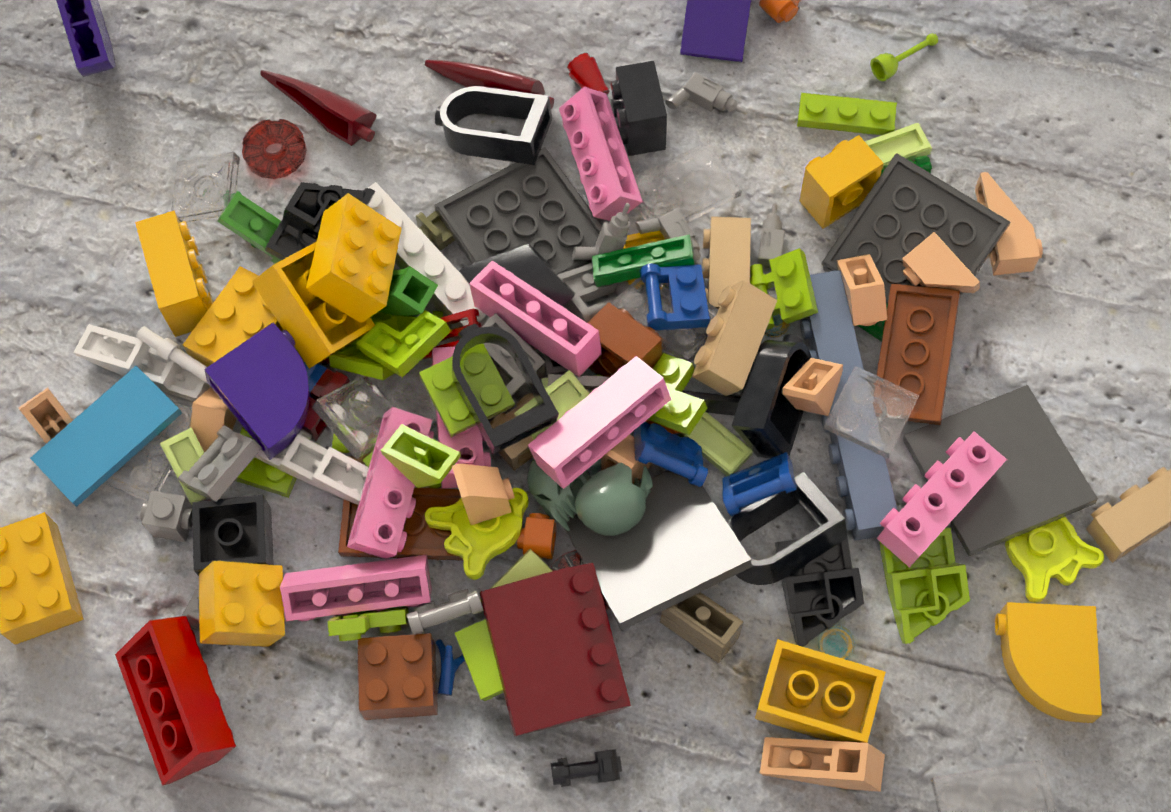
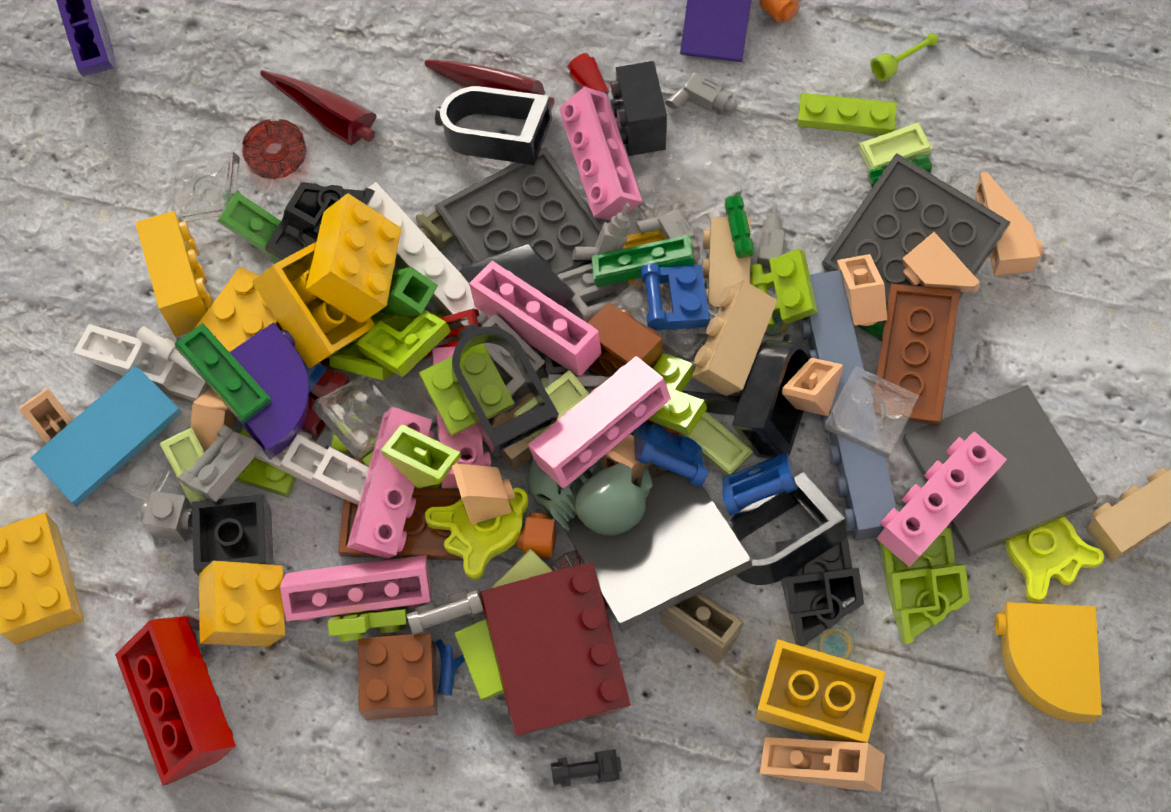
yellow brick [799,135,884,229] -> none
none -> green tile [175,323,271,424]
none -> green axle [724,194,754,258]

